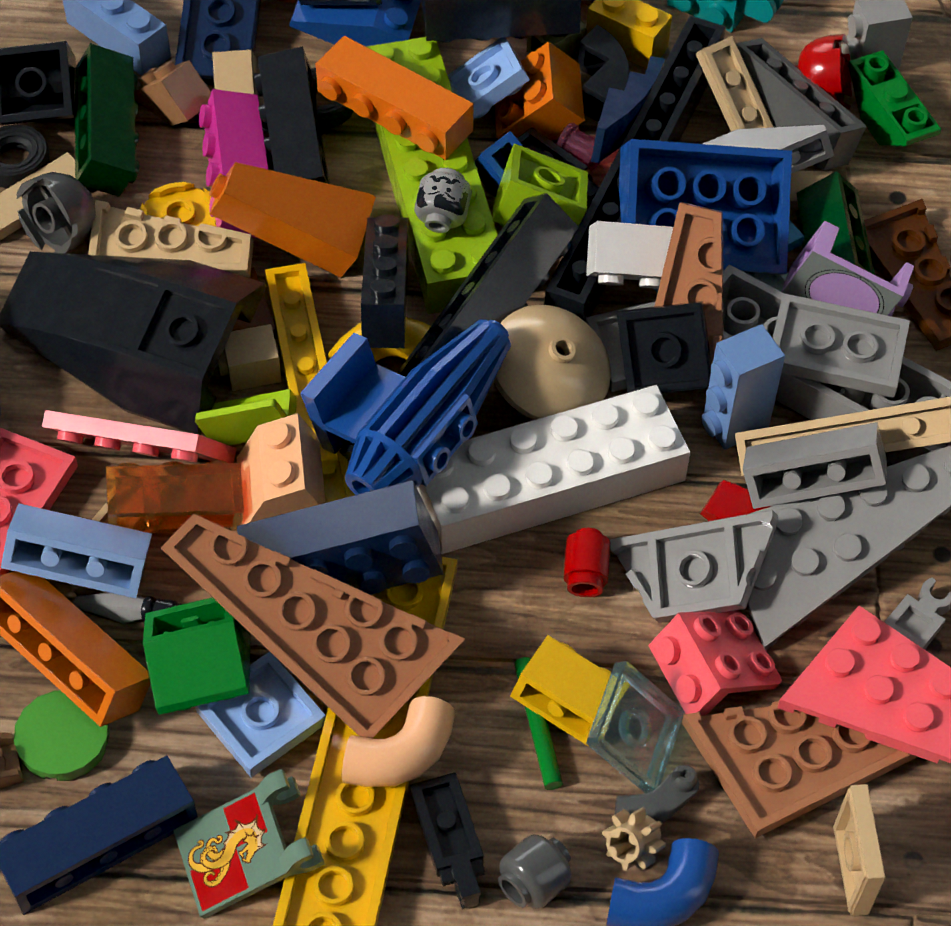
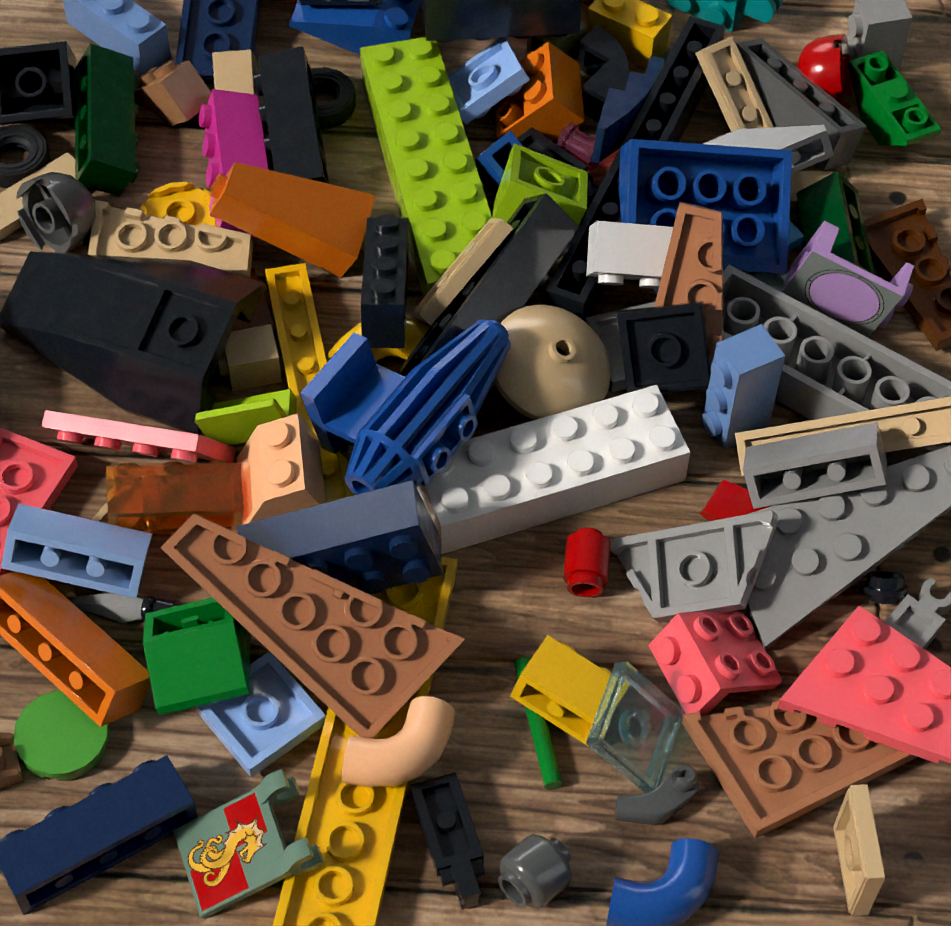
orange brick [315,36,474,160] -> none
light grey head [414,168,472,233] -> none
tan gear [602,807,666,871] -> none
light grey plate [773,293,910,398] -> none
none -> tan tile [413,217,513,325]
none -> black plate [862,571,908,604]

